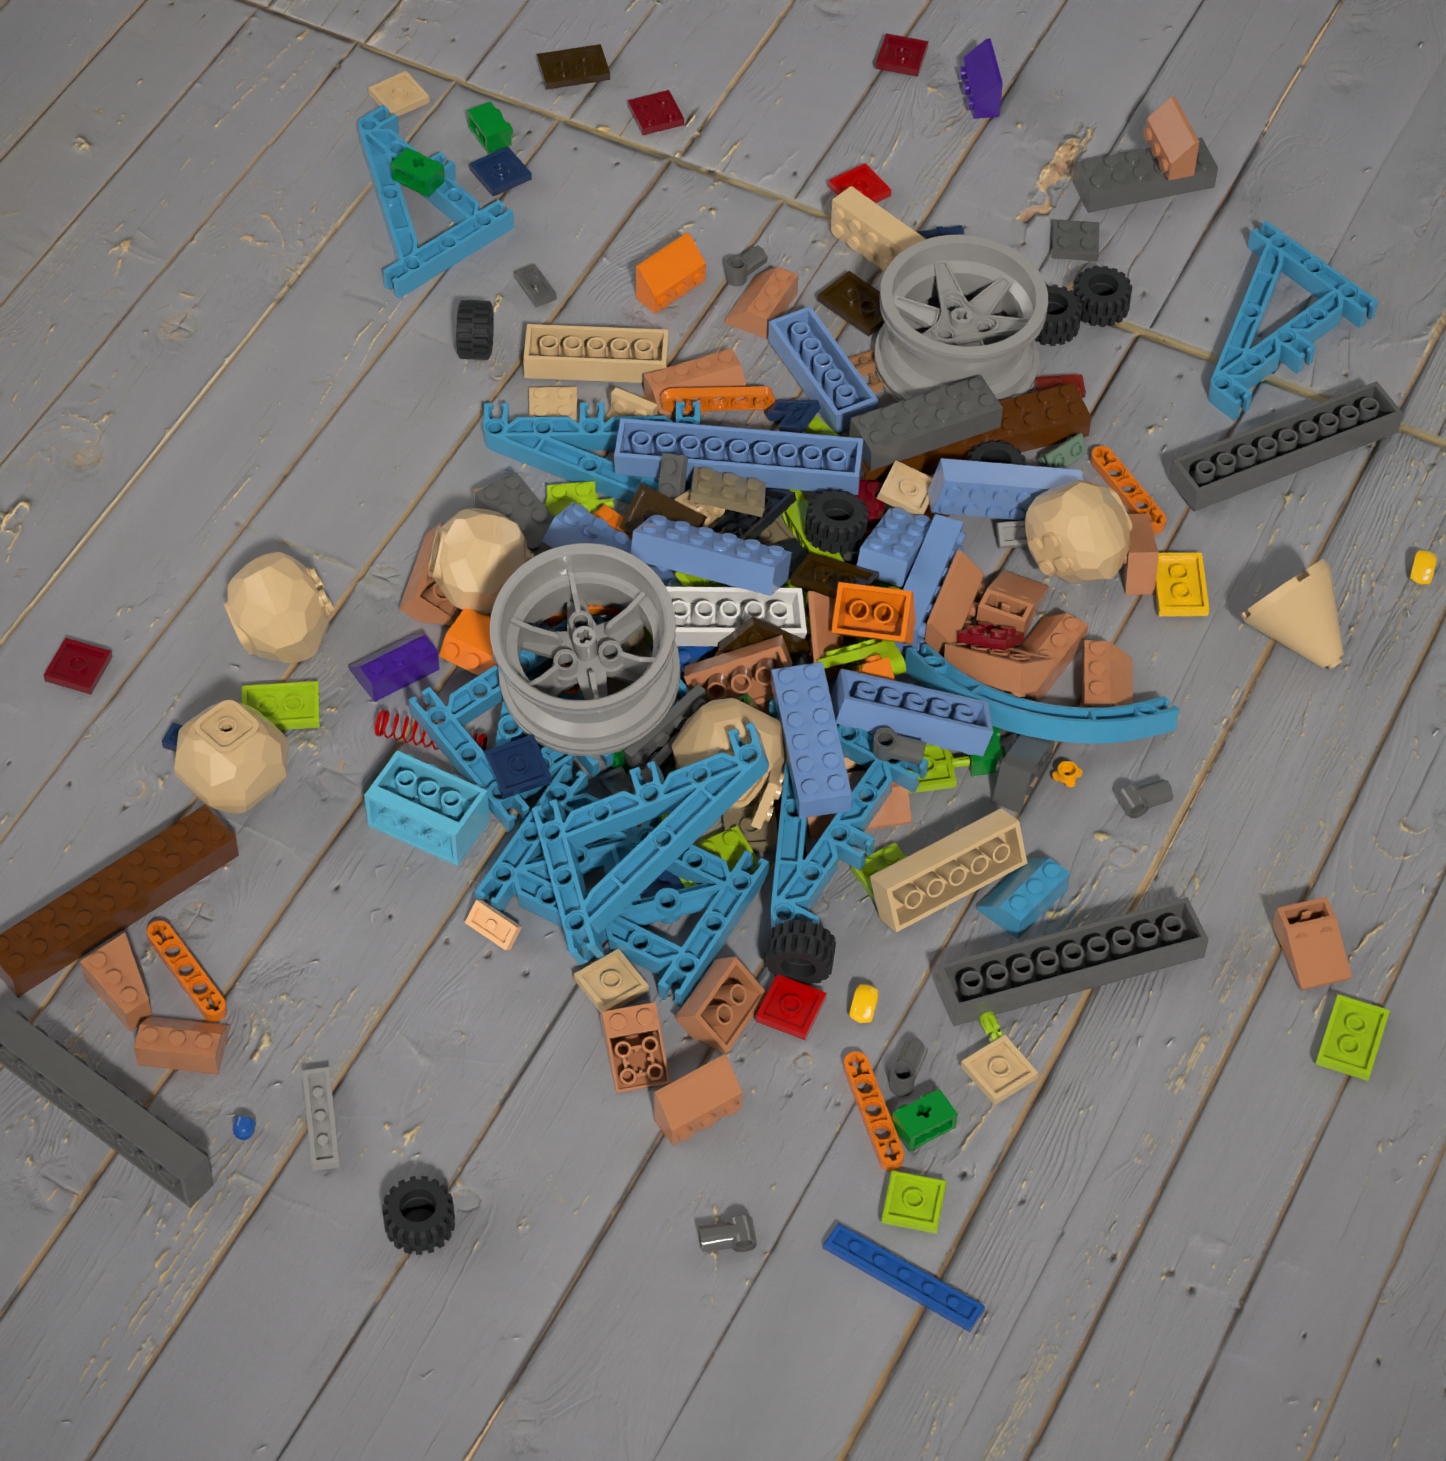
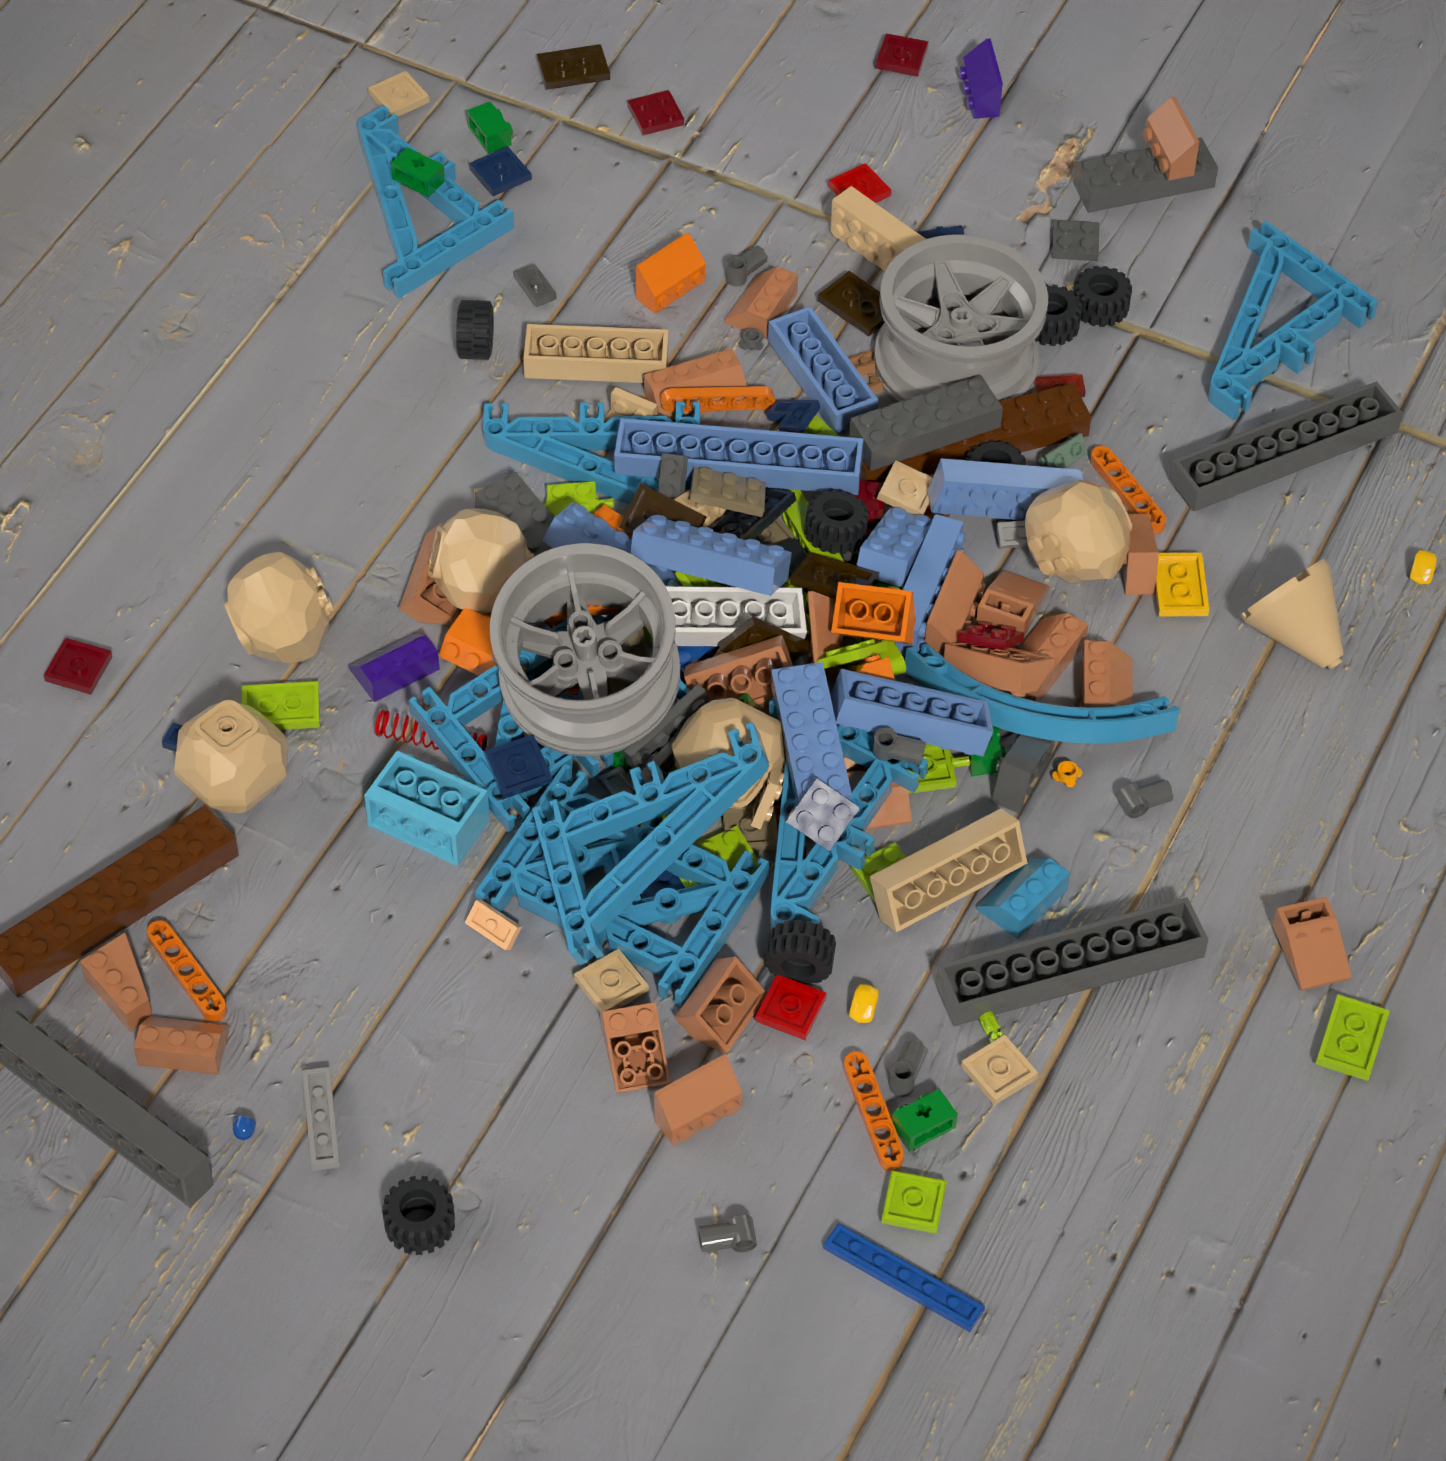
tan plate [529,387,577,422] -> none
none -> dark grey plate [740,328,764,350]
none -> plate [785,777,860,851]

